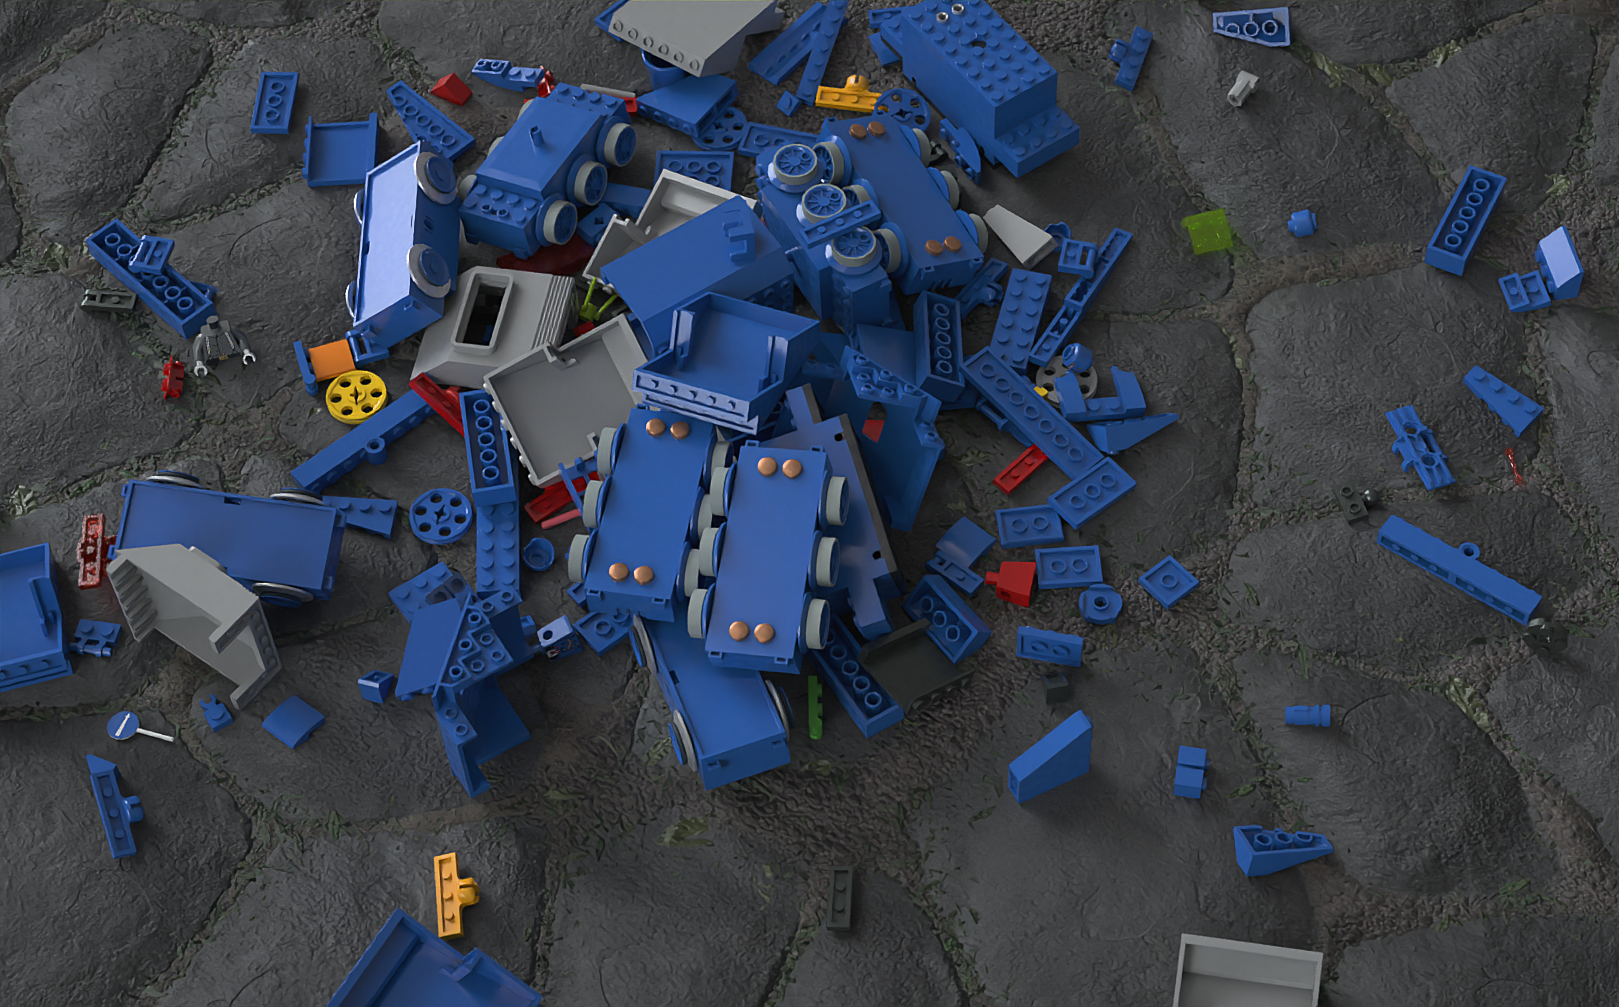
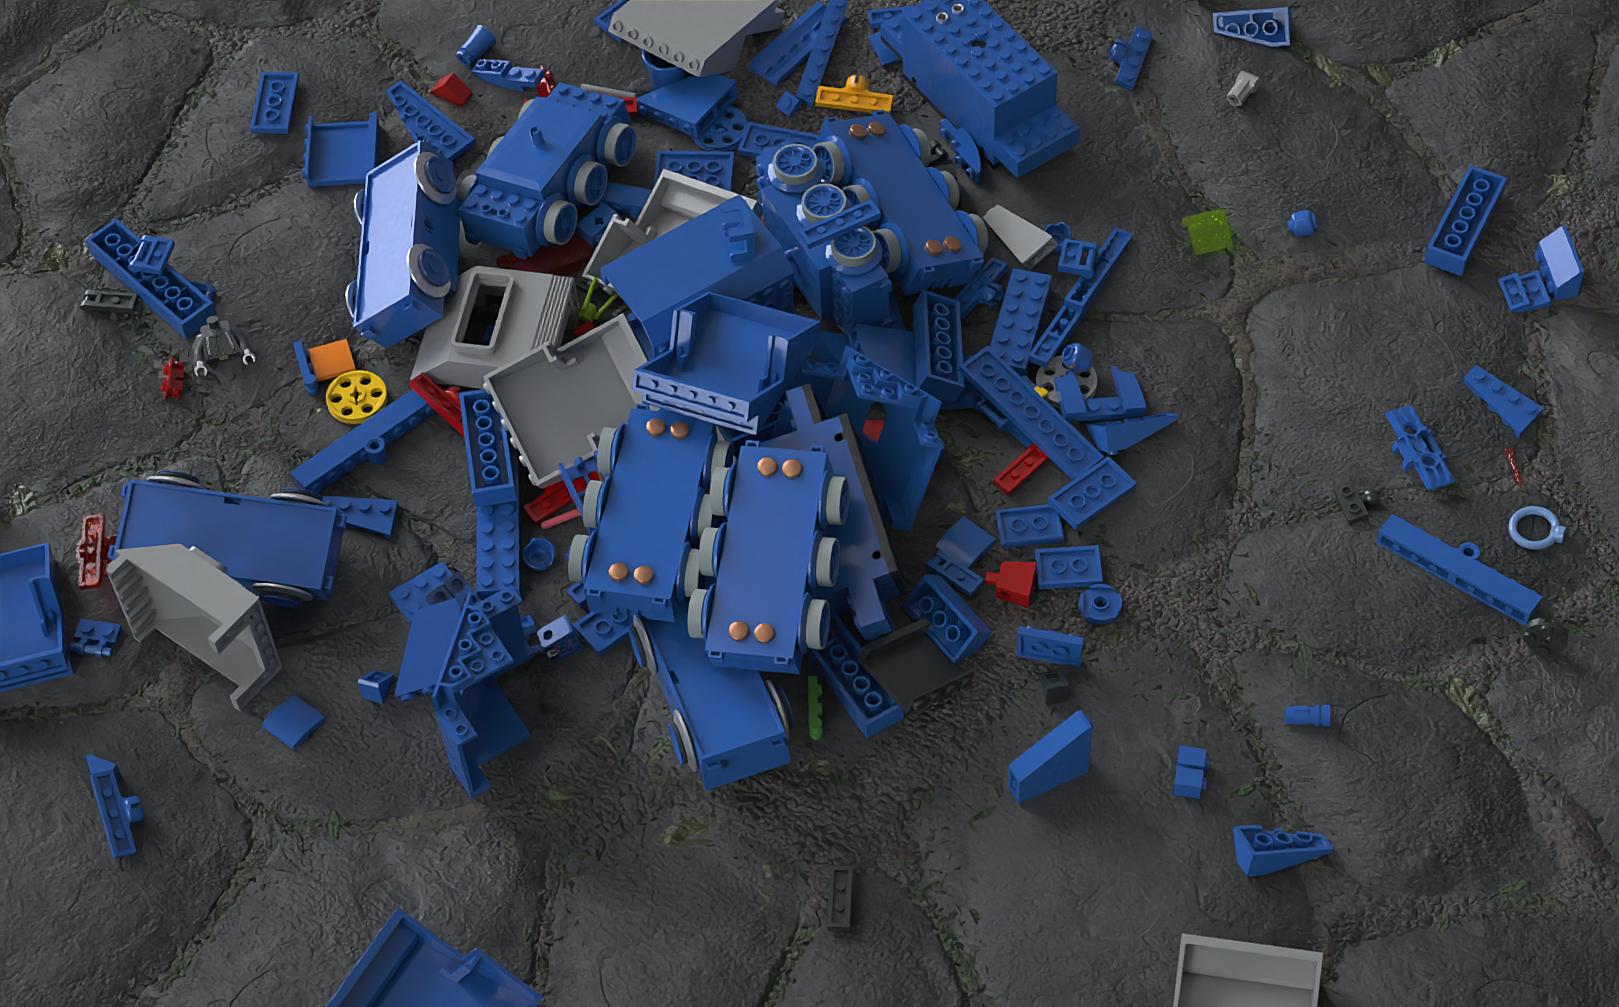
blue piece [107,711,174,742] -> none
blue plate [200,694,233,733] -> none
blue plate [345,329,390,368] -> none
blue wedge [409,488,473,545] -> none
light orange plate [434,852,479,941] -> none
blue wedge [873,88,931,133] -> none
blue plate [1138,555,1199,610] -> none
none -> blue plant [456,25,496,67]
none -> medium blue piece [1508,506,1566,550]

